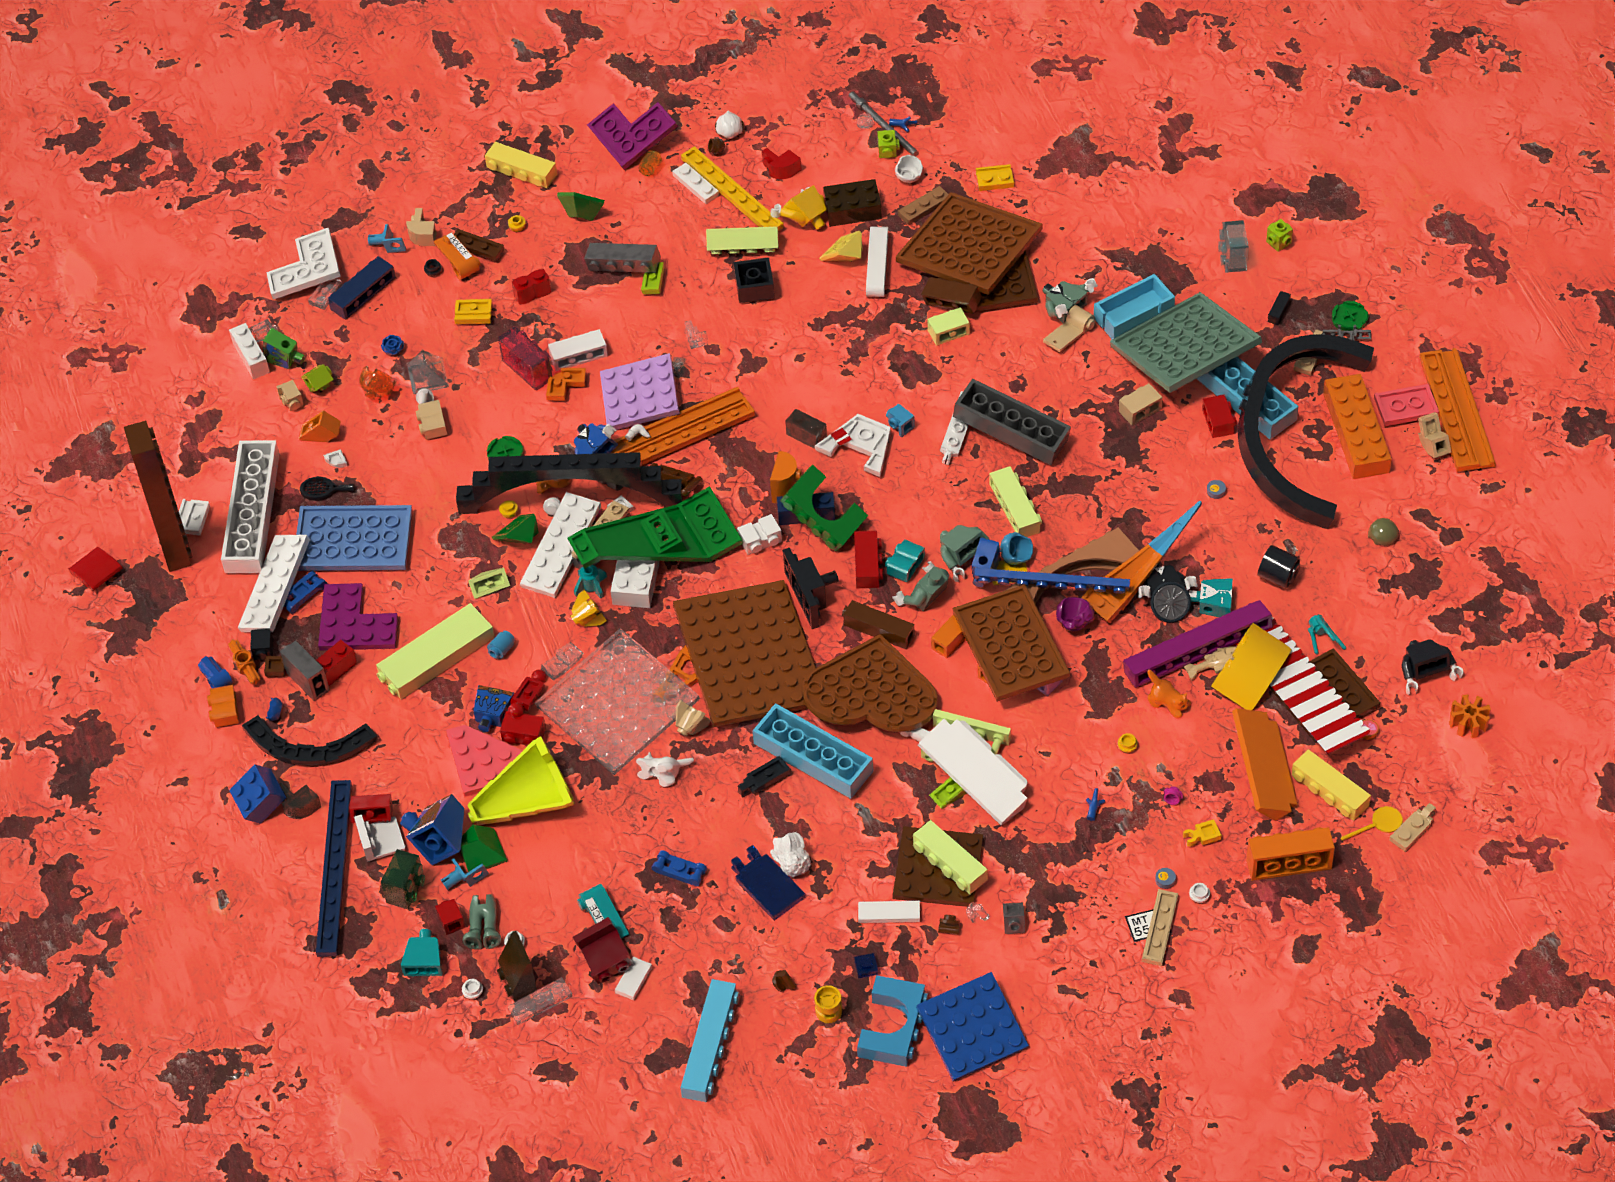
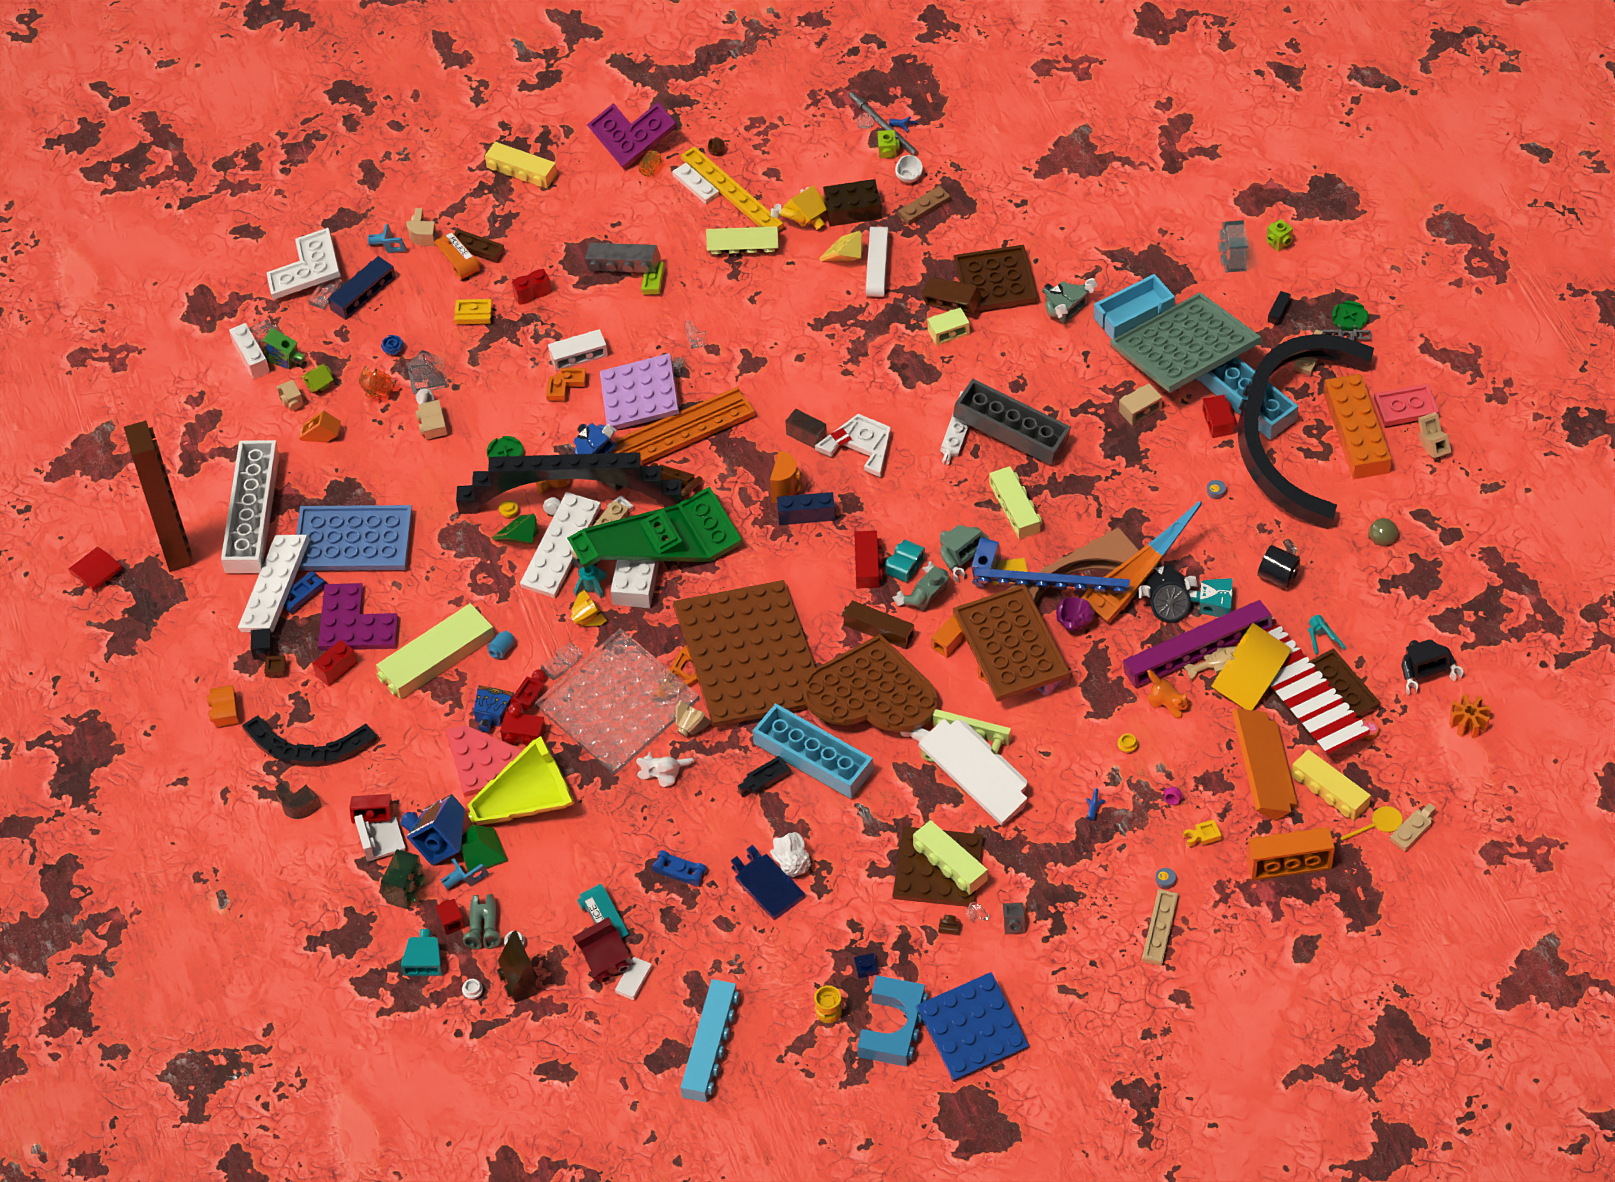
white plate [179,499,210,535] -> none
blue piece [198,656,233,688] -> none
orange axle [228,639,260,685] -> none
blue brick [229,764,286,824] -> none
blue plate [266,698,283,721] -> none
flat silver brick [280,641,329,701] -> none
black piece [300,476,355,501] -> none
dark blue plate [316,780,352,957] -> none
white tile [323,449,347,468] -> none
black plate [424,259,442,276] -> none
yellowish green slope [468,568,510,599] -> none
clear pink brick [498,326,553,391] -> none
yellow plate [508,215,526,232] -> none
clear plate [508,977,572,1026] -> none
green slope [557,192,605,221] -> none
white animal [625,424,650,441] -> none
white hair [715,110,744,139] -> none
black brick [733,257,775,303] -> none
white brick [737,514,782,555] -> none
red brick [762,148,802,180] -> none
reddish brown plate [772,970,796,991] -> none
green arch [780,464,868,552] -> none
black brick [782,547,839,629] -> none
white tile [858,901,920,923] -> none
dark azure brick [886,404,915,437] -> none
dark orange plate [895,192,1043,295] -> none
lime slope [929,777,967,809] -> none
yellow plate [976,164,1014,191] -> none
dark azure hair [1000,532,1033,565] -> none
tan door [1043,305,1096,352] -> none
sticker [1125,909,1171,942] -> none
white plate [1189,883,1210,903] -> none
orange plate [1419,348,1496,472] -> none

